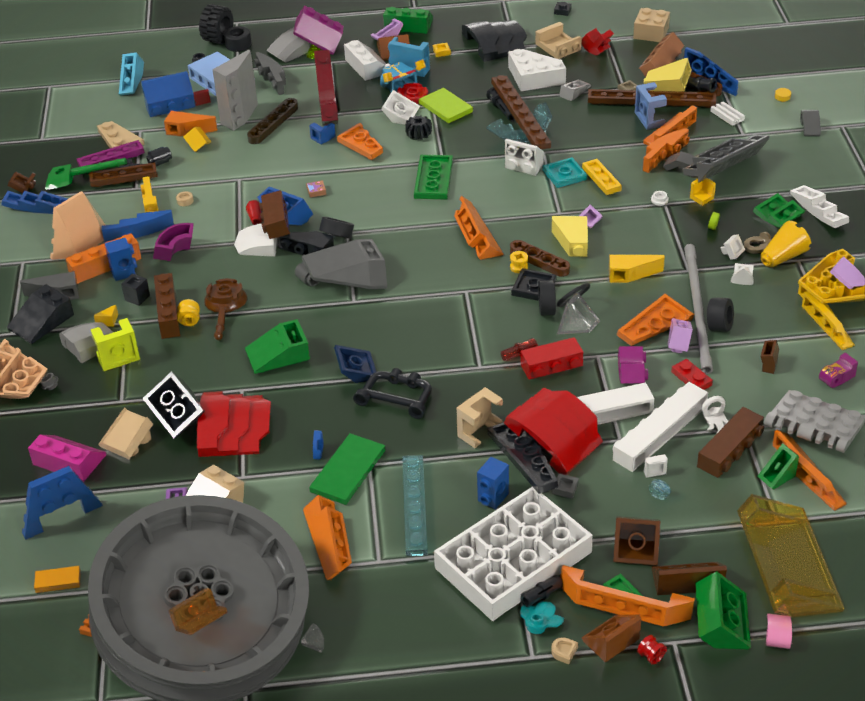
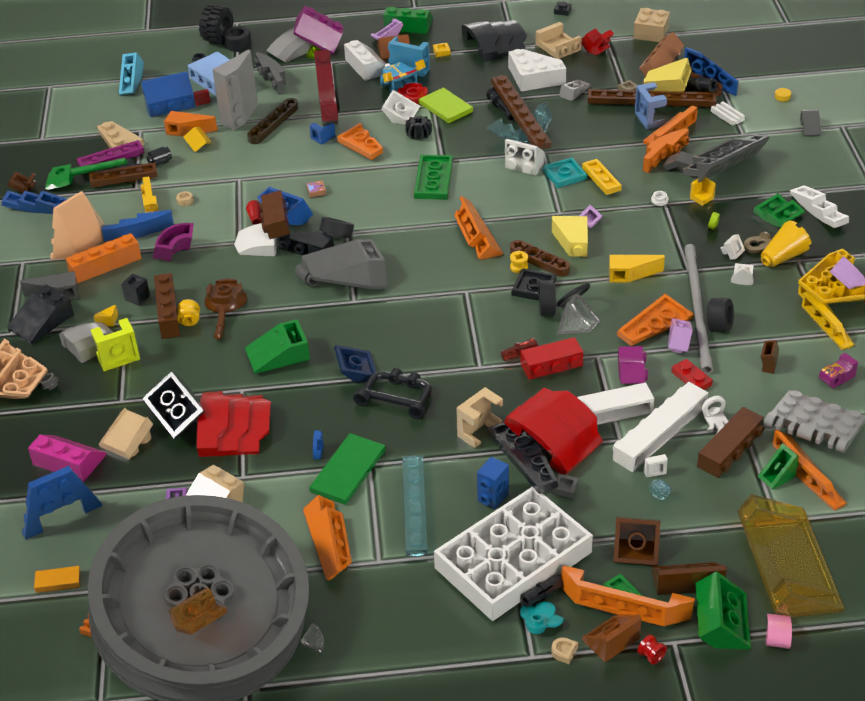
blue brick [104,238,137,281] -> none

